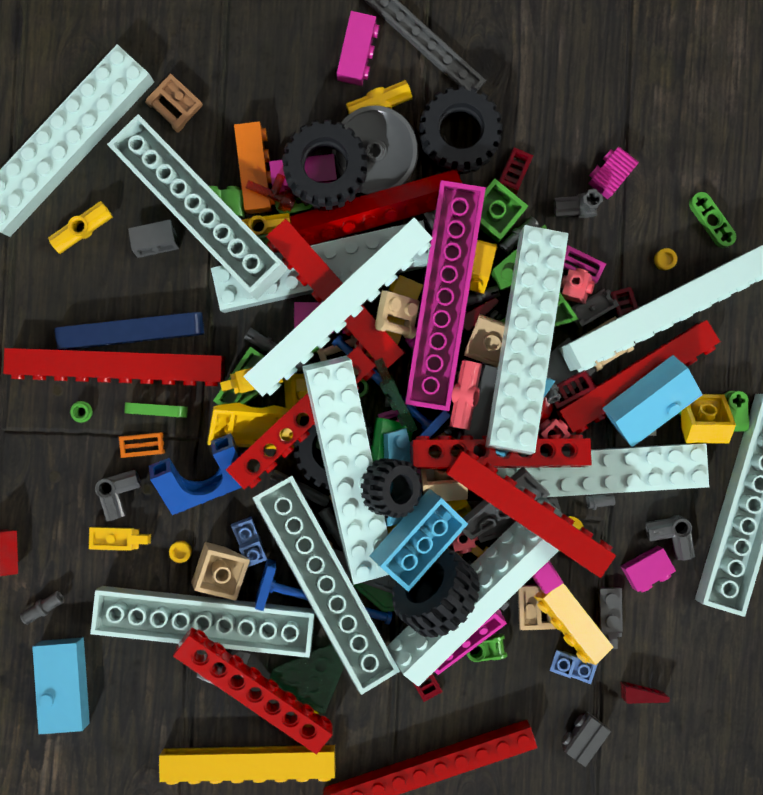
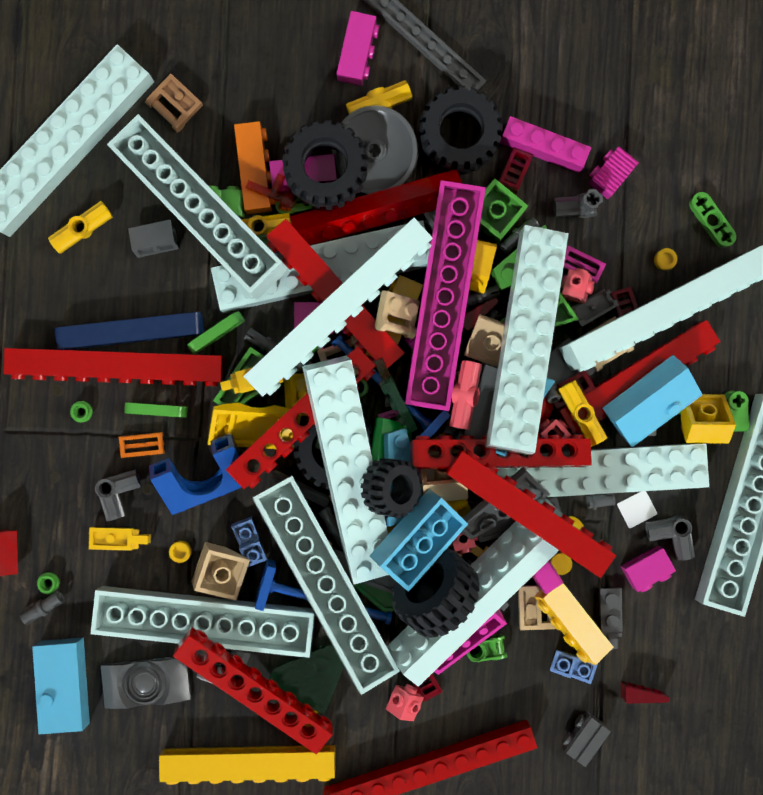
none -> bright green plate [37,572,60,594]
none -> dark grey slope [101,657,191,709]
none -> bright green beam [187,311,245,355]
none -> coral brick [386,684,424,721]
none -> dark pink brick [500,116,591,173]
none -> yellow tile [550,552,572,575]
none -> yellow piece [558,380,607,447]
none -> white sticker [617,491,657,528]

